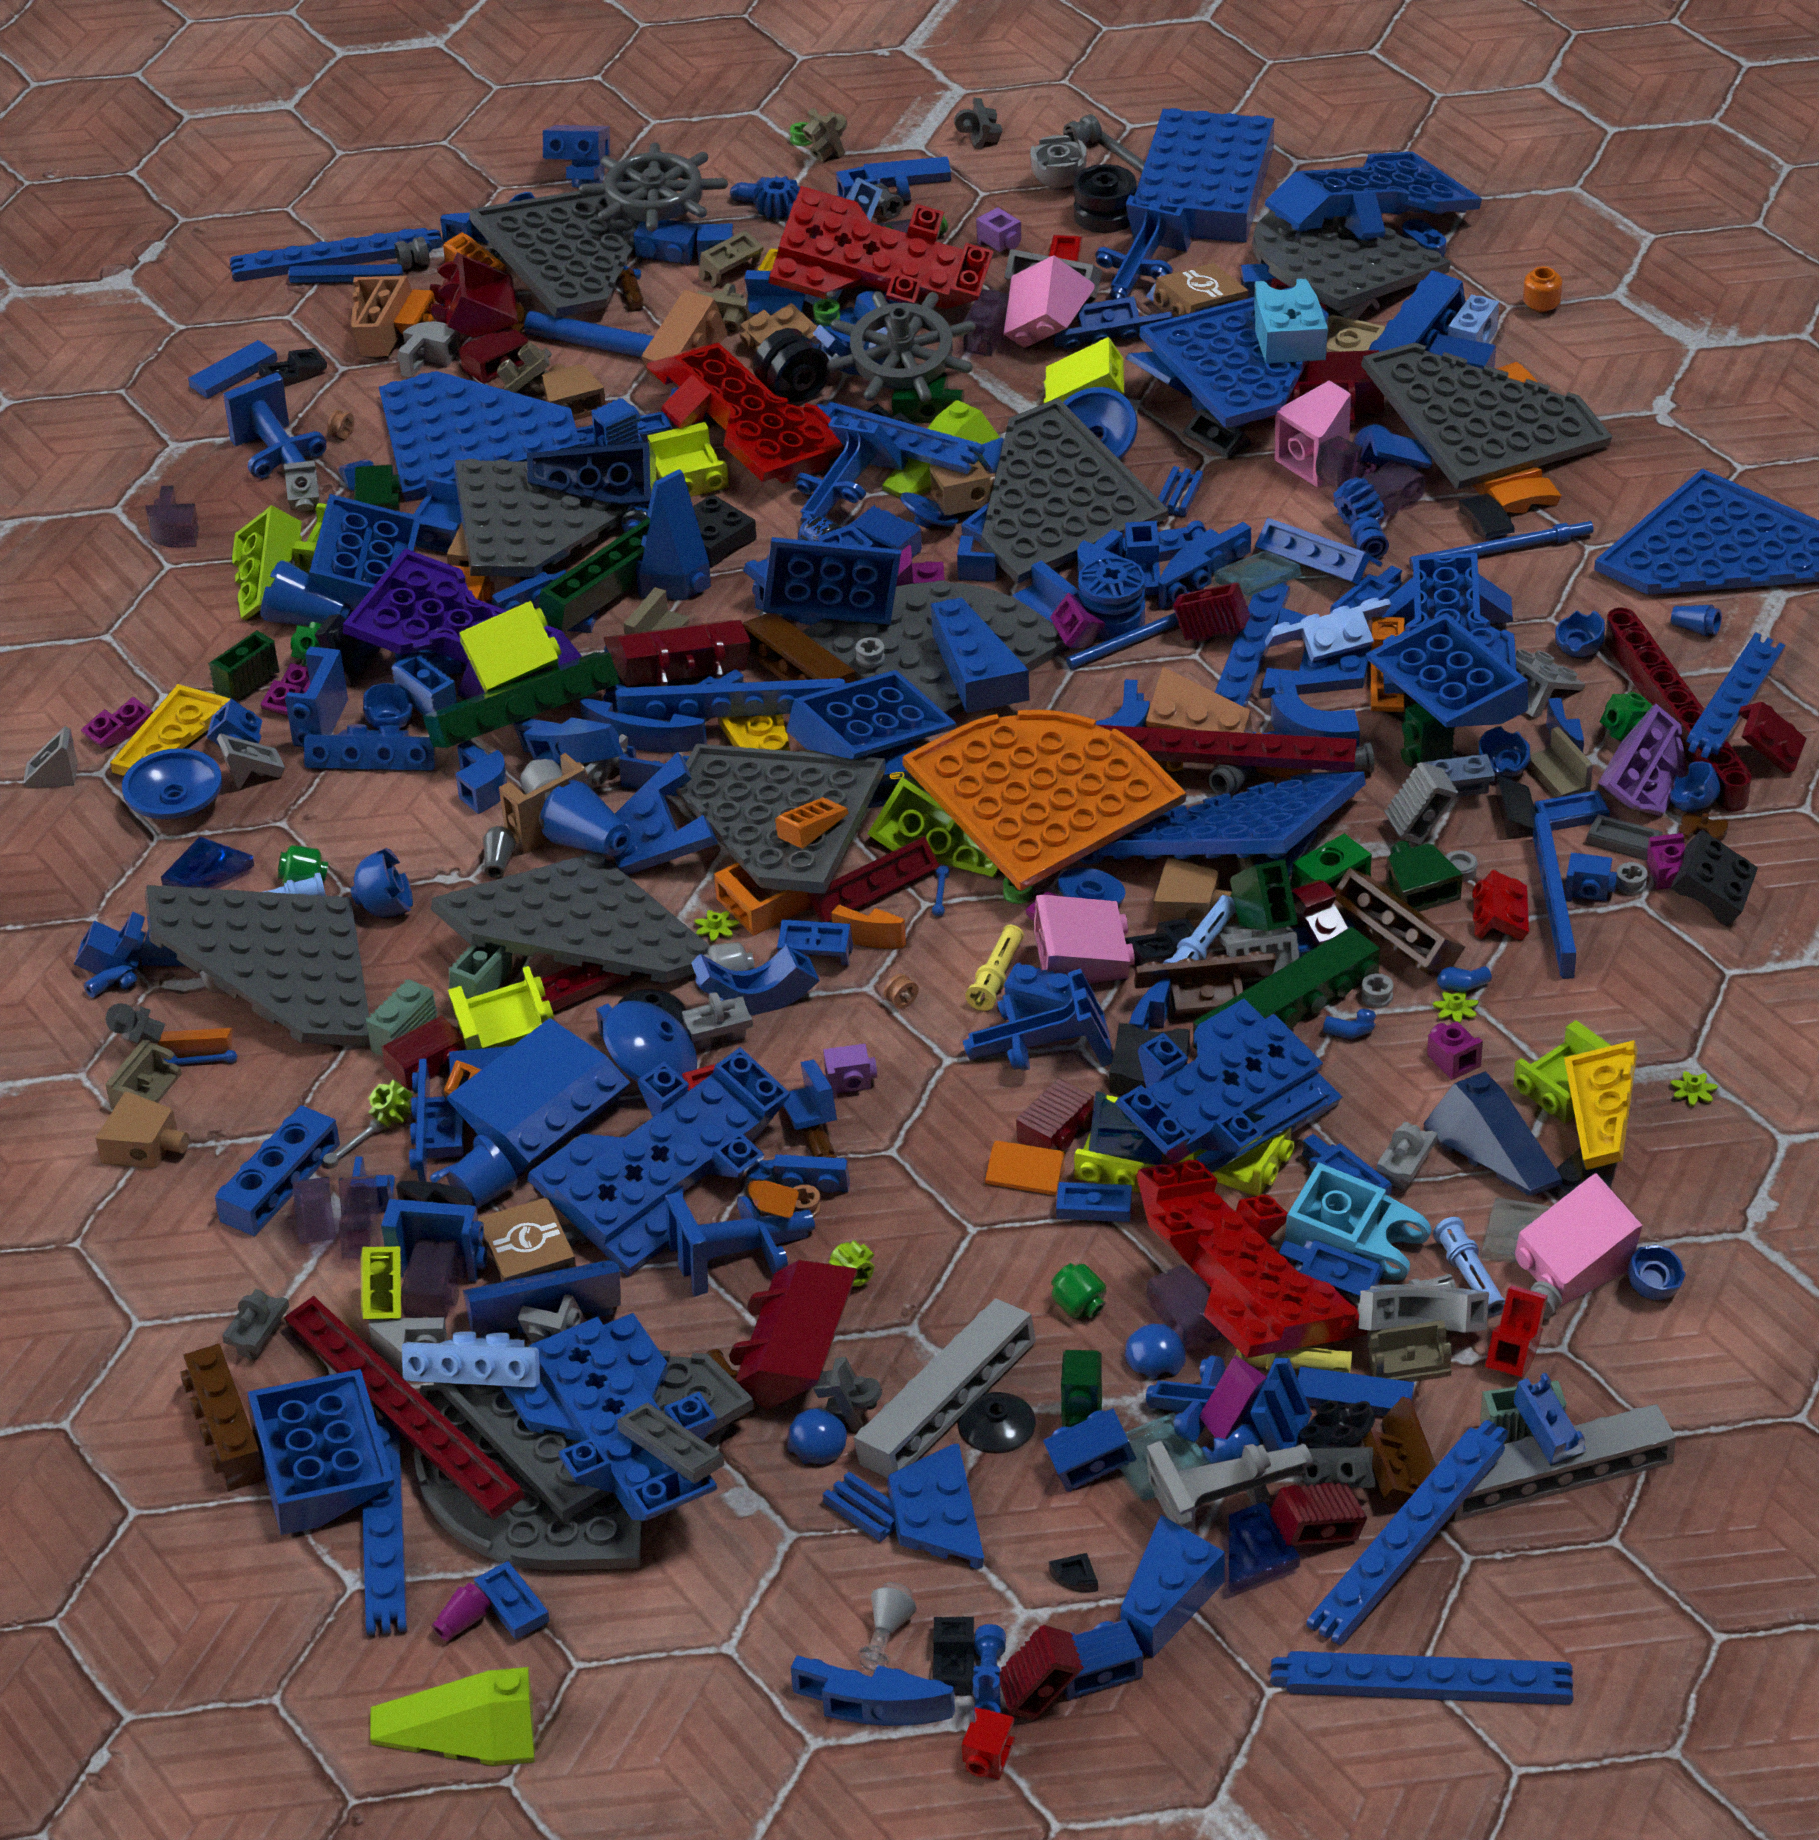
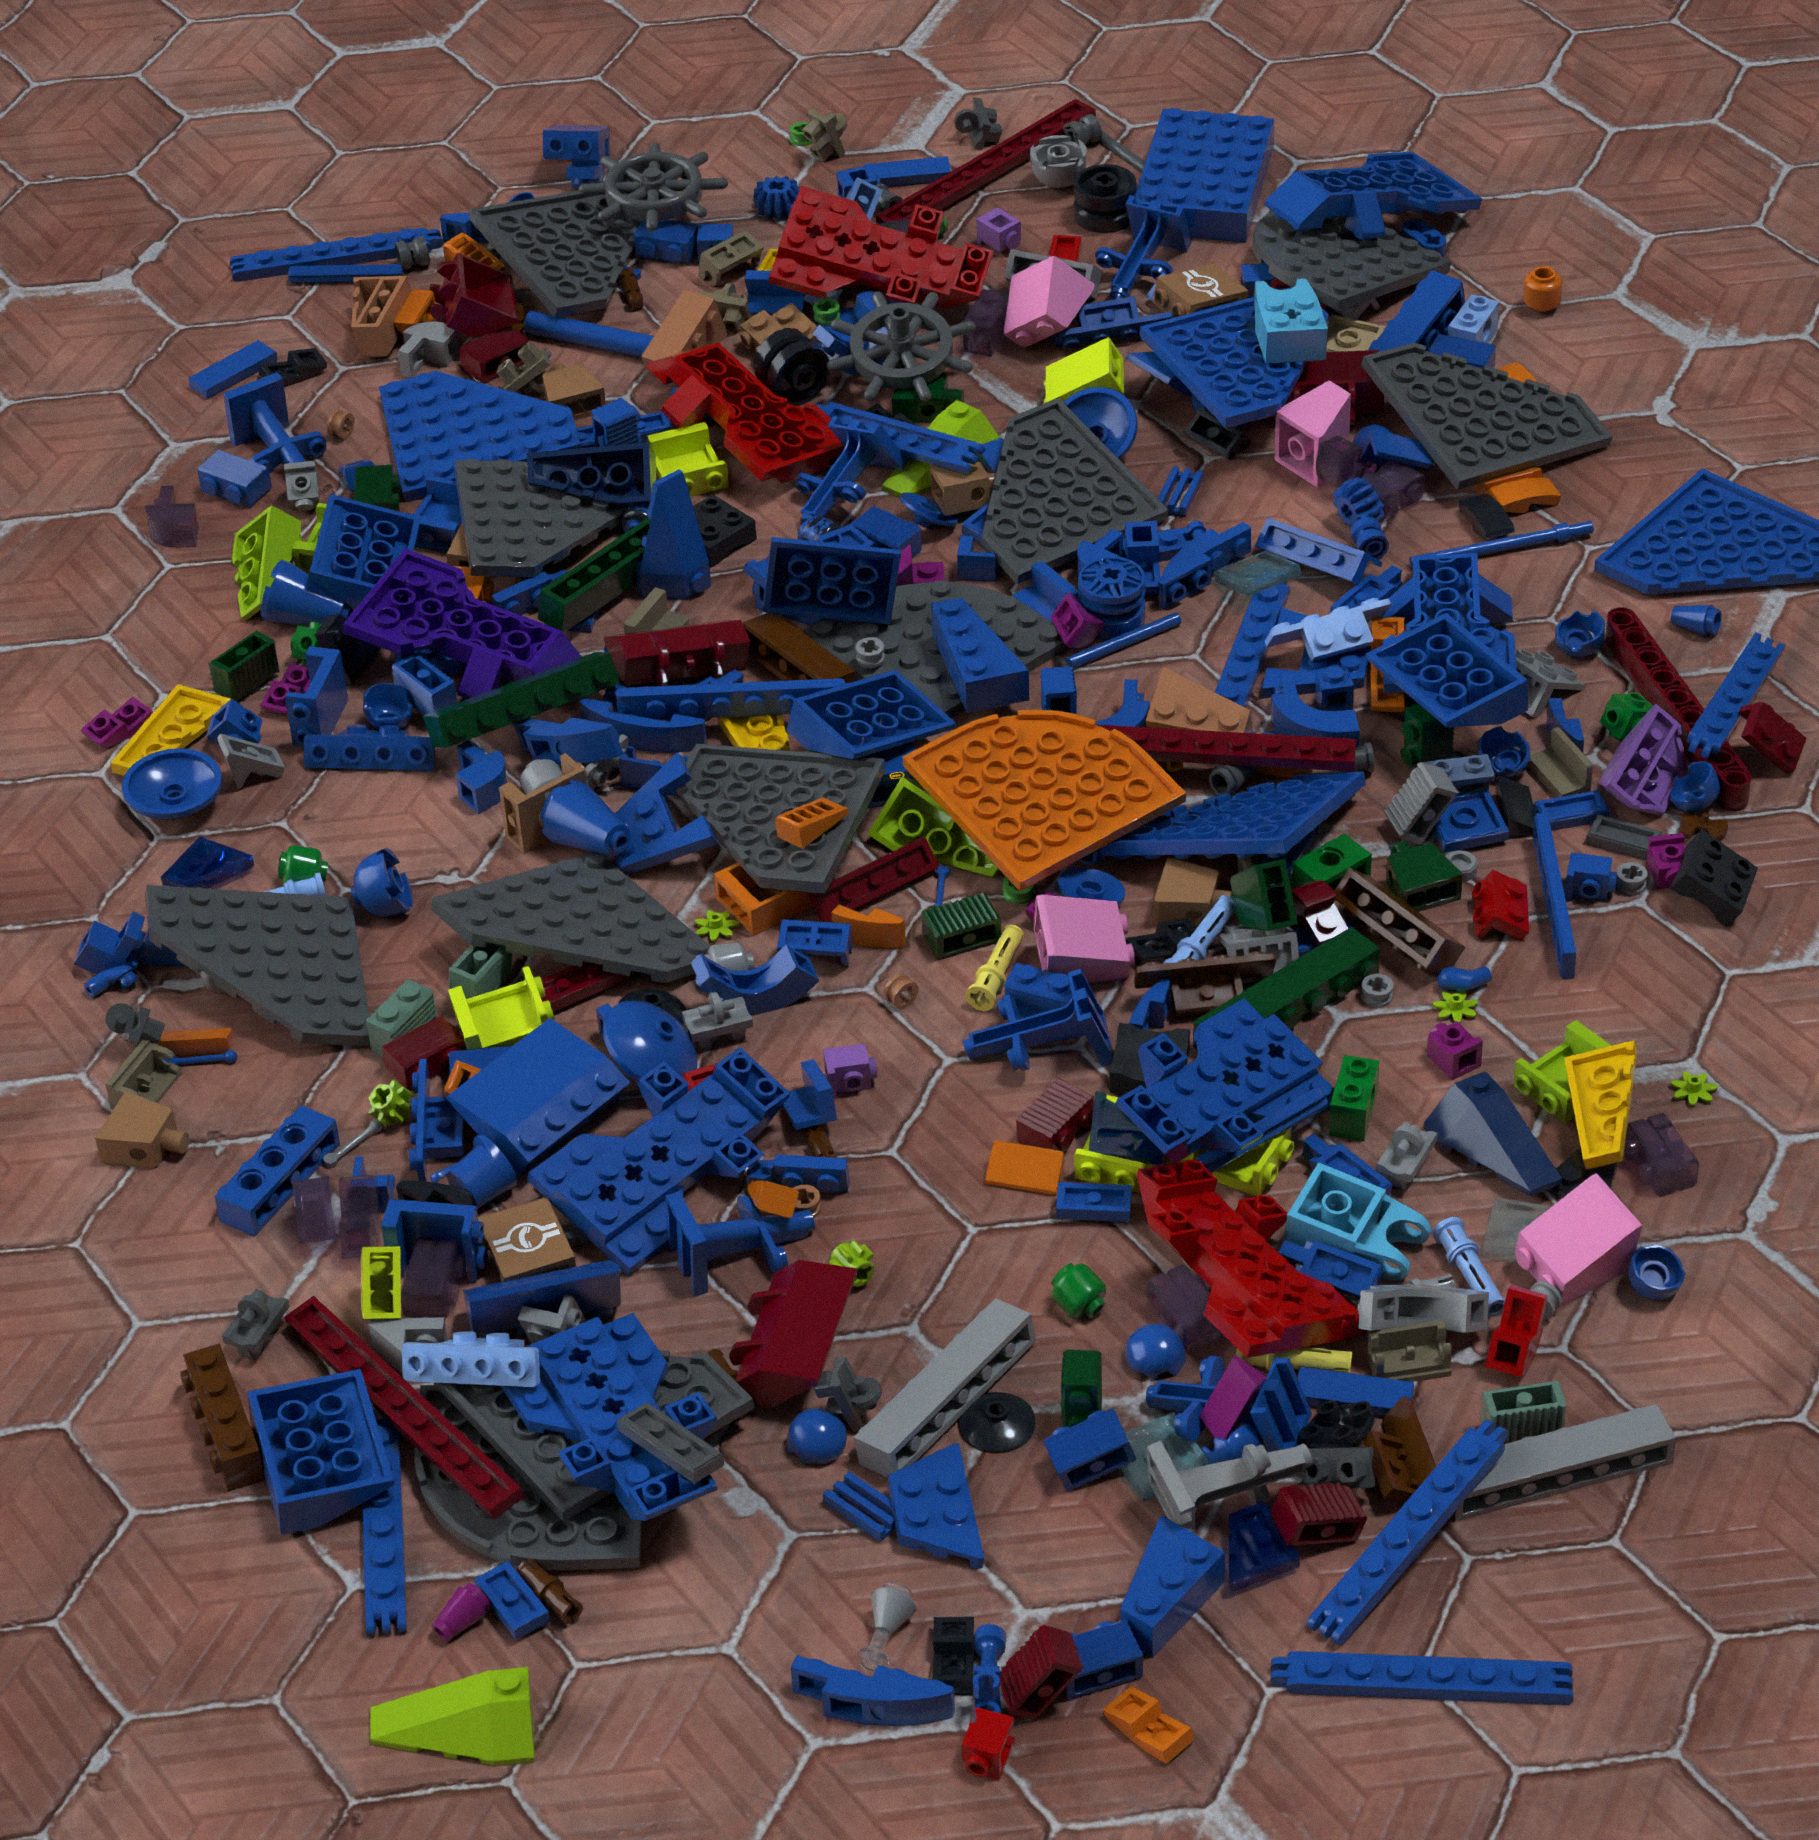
light grey slope [23,726,78,788] -> none
neon yellow panel [459,601,562,693] -> none
dark grey cone [483,826,516,878] -> none
blue arm [730,177,765,203] -> none
blue tile [894,172,911,202] -> none
black tile [1049,1553,1098,1592] -> none
dark red brick [1173,582,1250,642] -> none
blue arm [1323,1009,1376,1039] -> none
blue hinge [1513,1373,1586,1466] -> none
none -> blue brick [197,449,272,508]
none -> reddish brown pin [516,1558,583,1624]
none -> dark red plate [876,99,1096,232]
none -> dark green brick [922,892,1002,959]
none -> blue brick [1041,666,1077,714]
none -> orange slope [1103,1686,1195,1764]
none -> blue brick [1314,666,1354,711]
none -> green brick [1329,1055,1380,1141]
none -> blue plate [1432,788,1509,853]
none -> clear purple brick [1624,1112,1699,1197]

